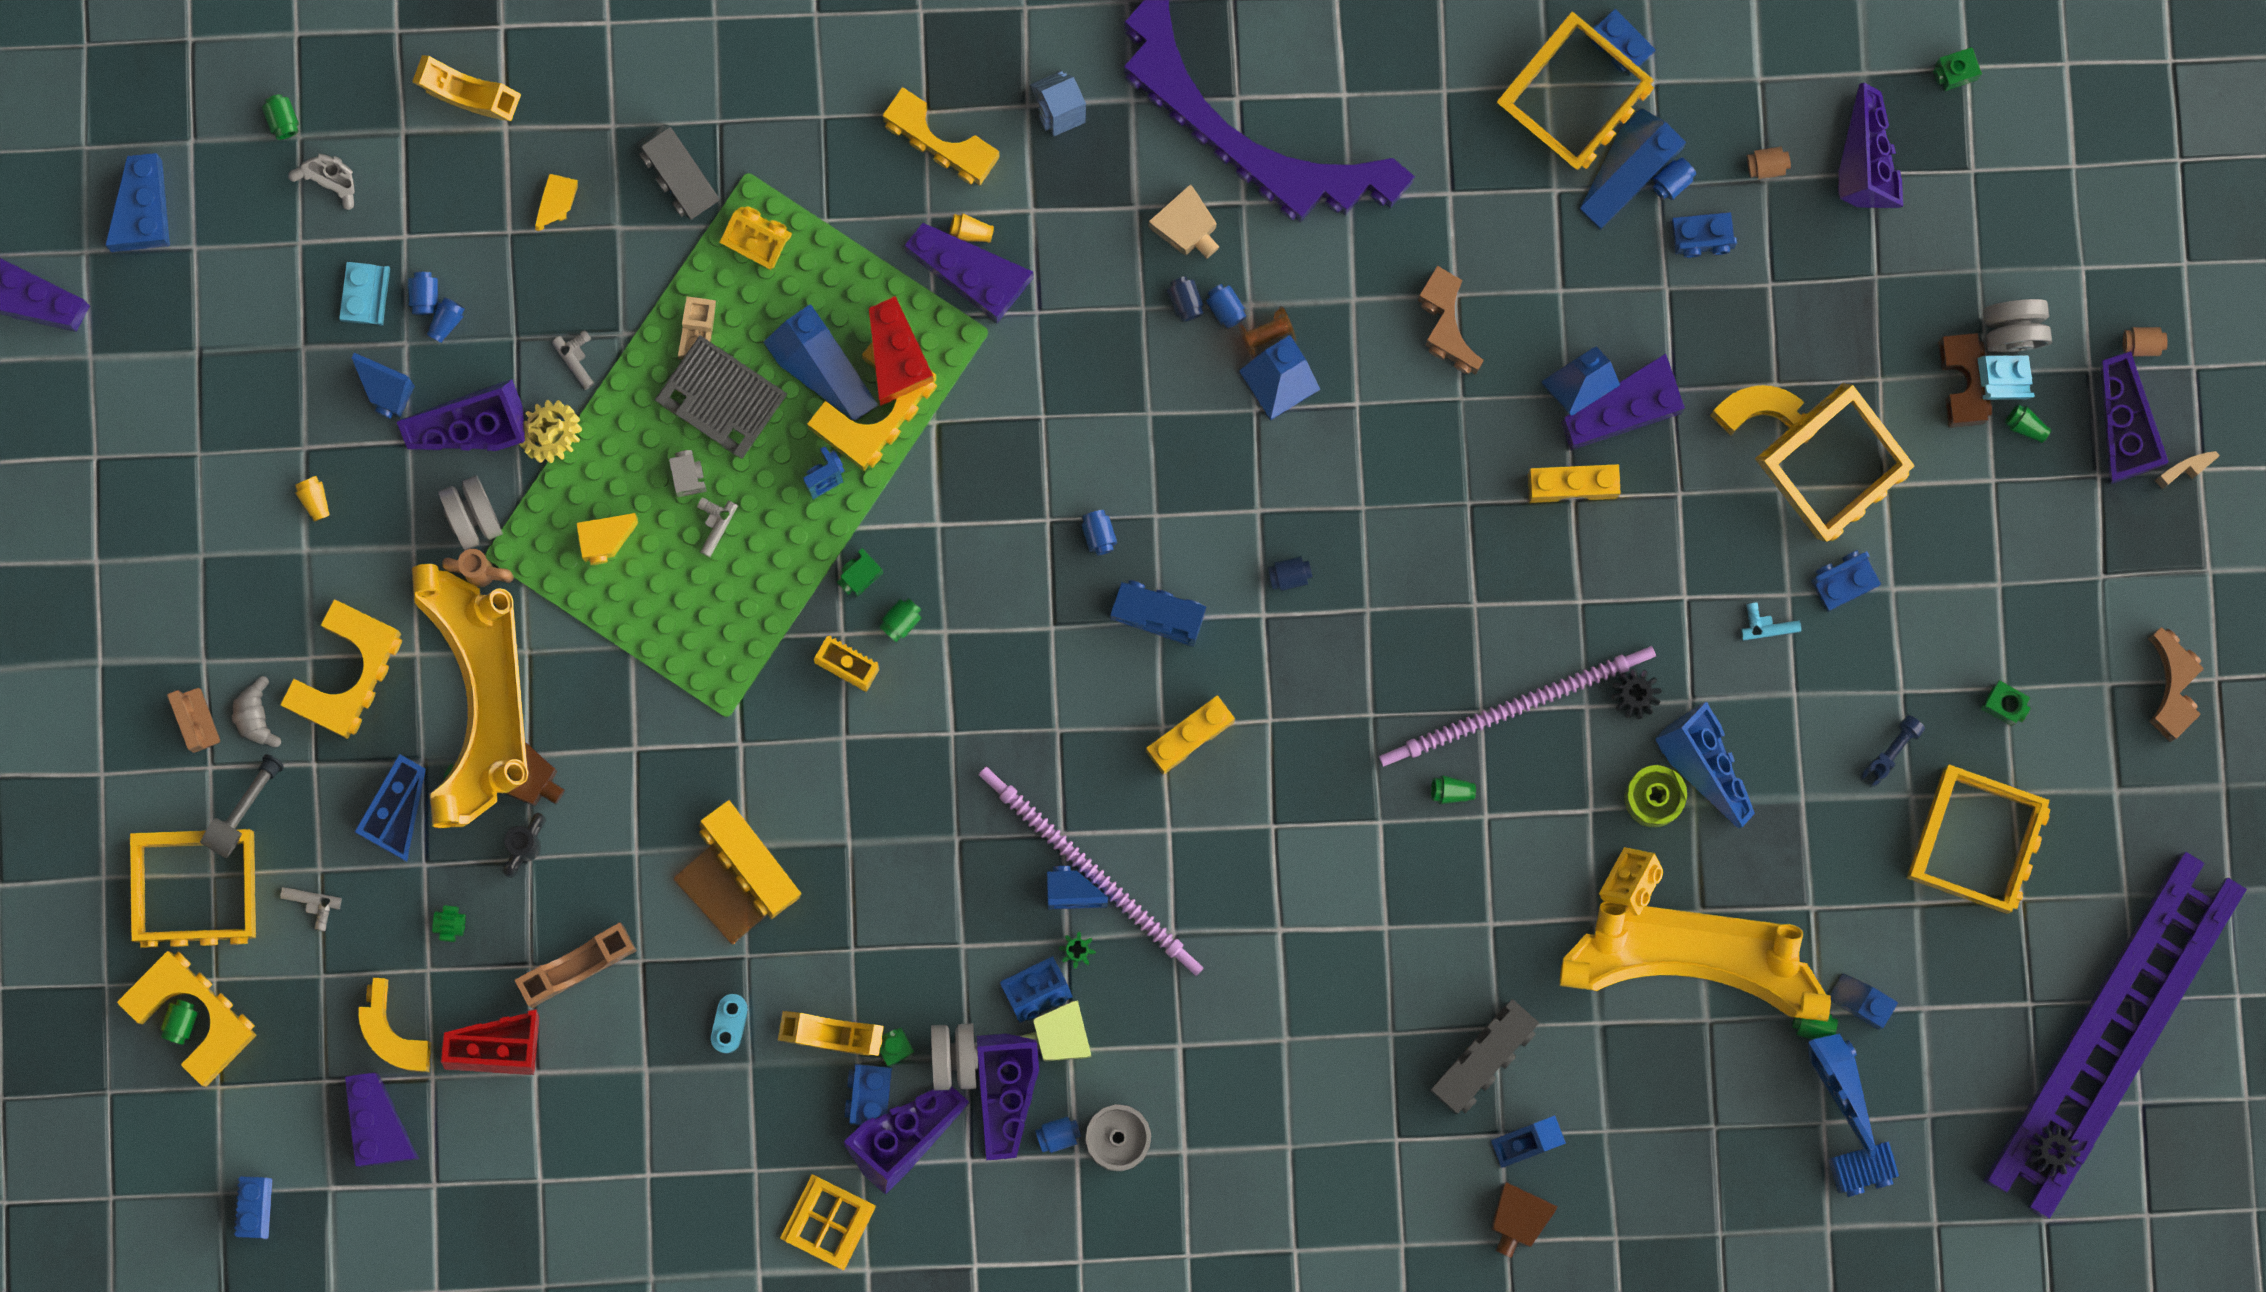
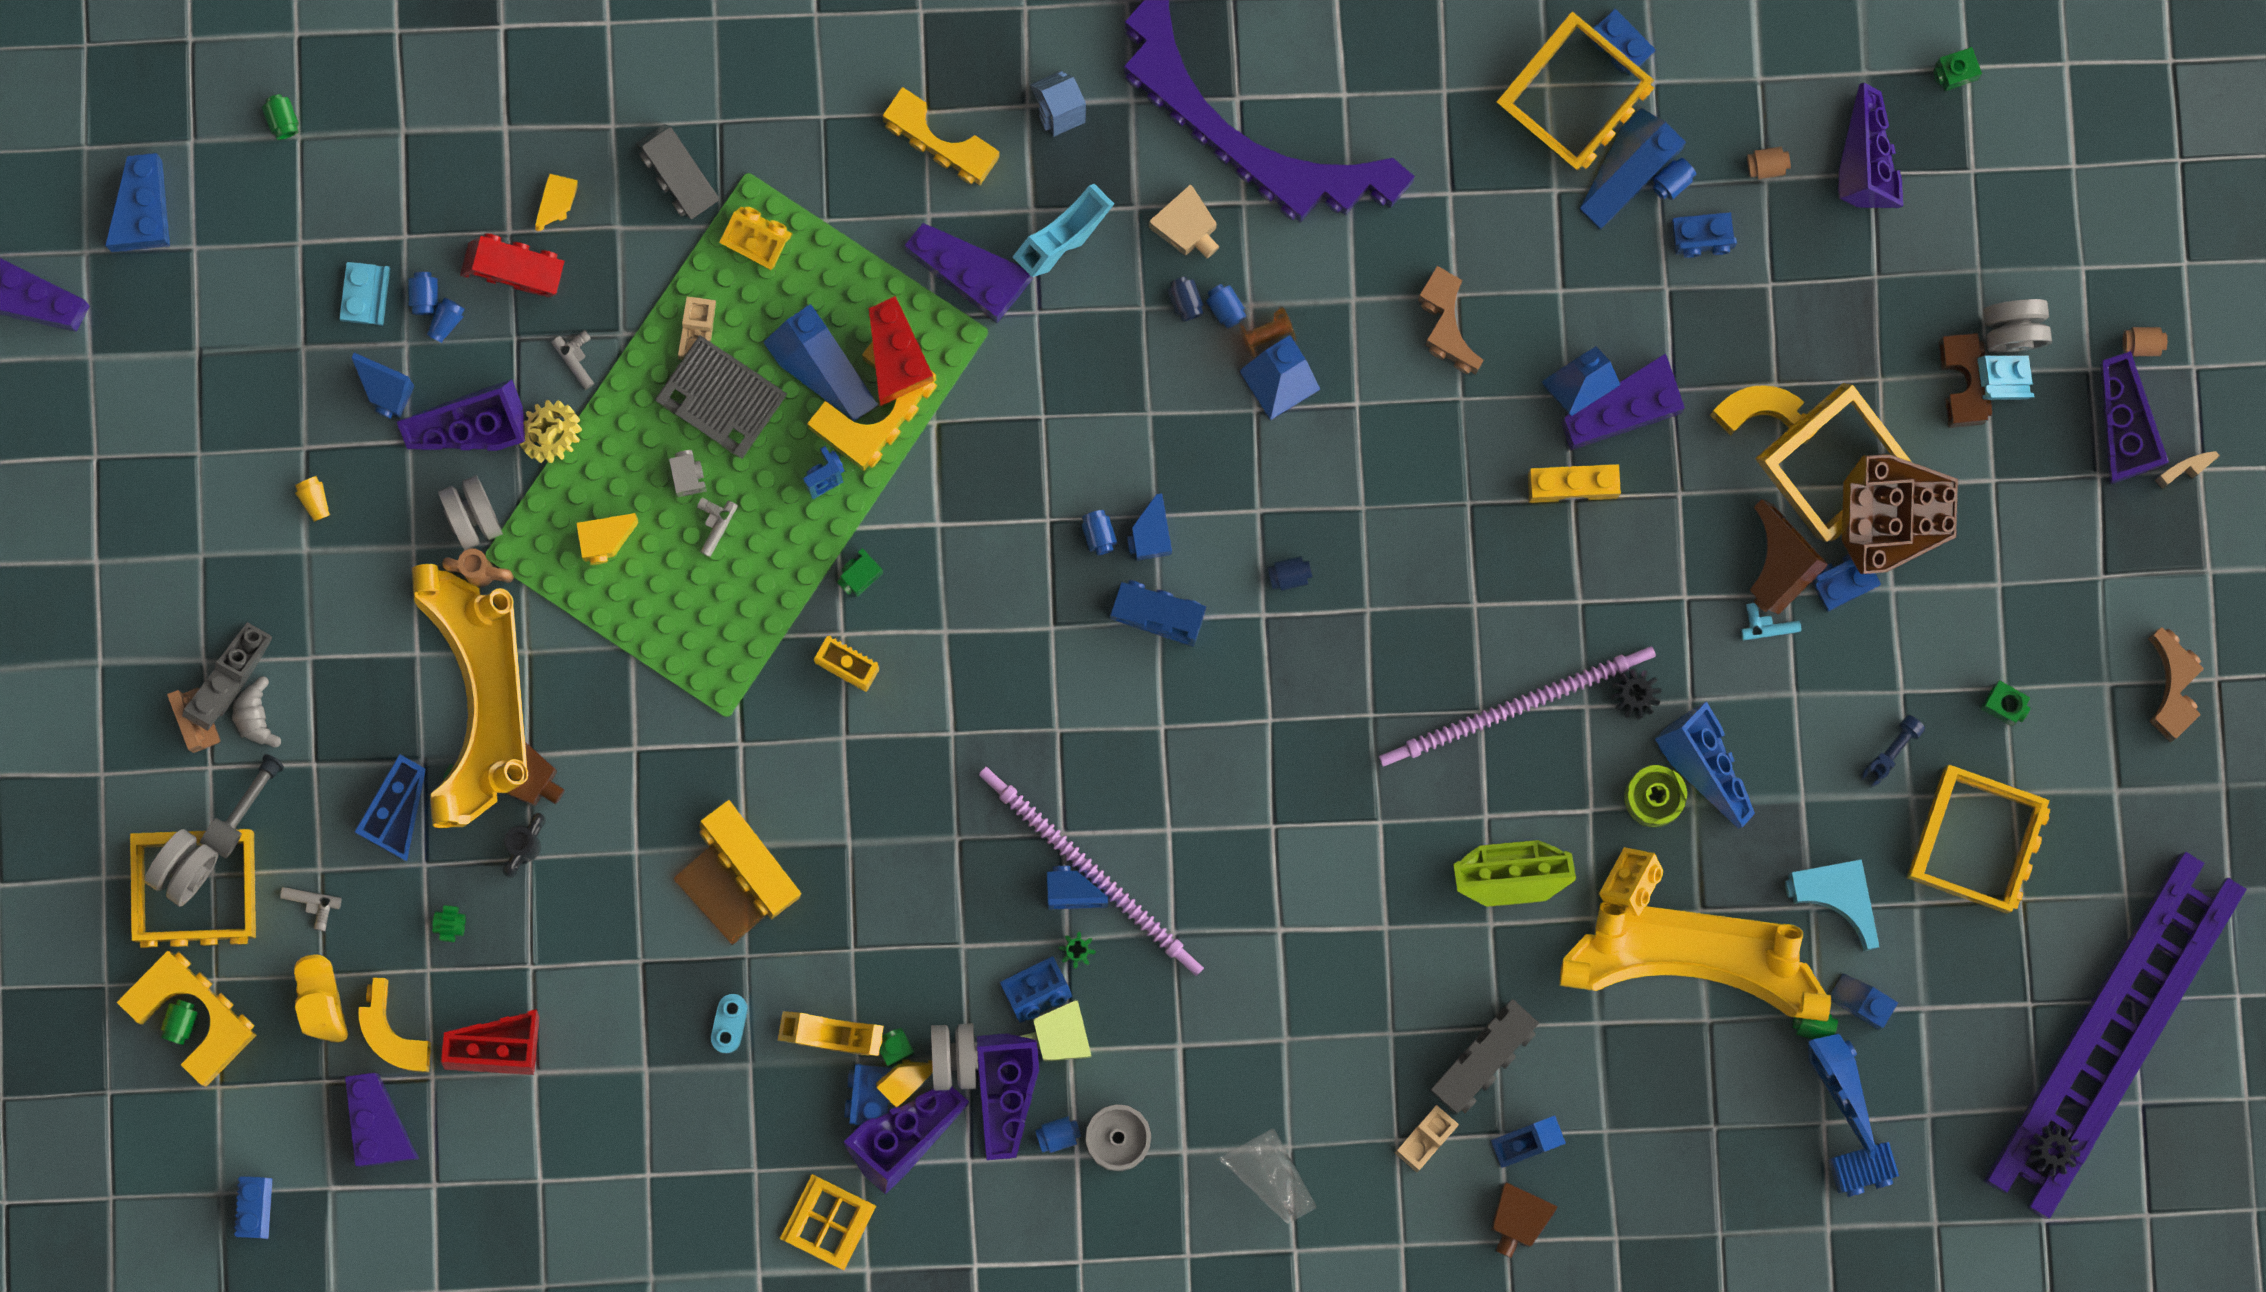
yellow arch [280,599,402,739] -> none
light grey piece [288,154,355,210] -> none
yellow arch [412,55,521,121] -> none
medium nougat arch [515,923,637,1008] -> none
green brick [879,598,922,642] -> none
yellow cone [949,213,994,243] -> none
yellow arch [1146,695,1235,775] -> none
green cone [1431,775,1476,804] -> none
green cone [2005,404,2051,443] -> none
none -> light grey wheel [144,829,218,907]
none -> dark grey slope [182,622,272,731]
none -> yellow animal [294,954,348,1042]
none -> red wedge [460,233,565,298]
none -> yellow slope [876,1059,933,1108]
none -> medium azure arch [1013,184,1114,277]
none -> blue slope [1127,493,1172,561]
none -> clear wedge [1218,1128,1317,1224]
none -> tan slope [1395,1105,1459,1172]
none -> lime wedge [1453,840,1576,907]
none -> reddish brown arch [1750,499,1828,614]
none -> medium azure arch [1785,859,1879,951]
none -> reddish brown wedge [1842,454,1958,574]

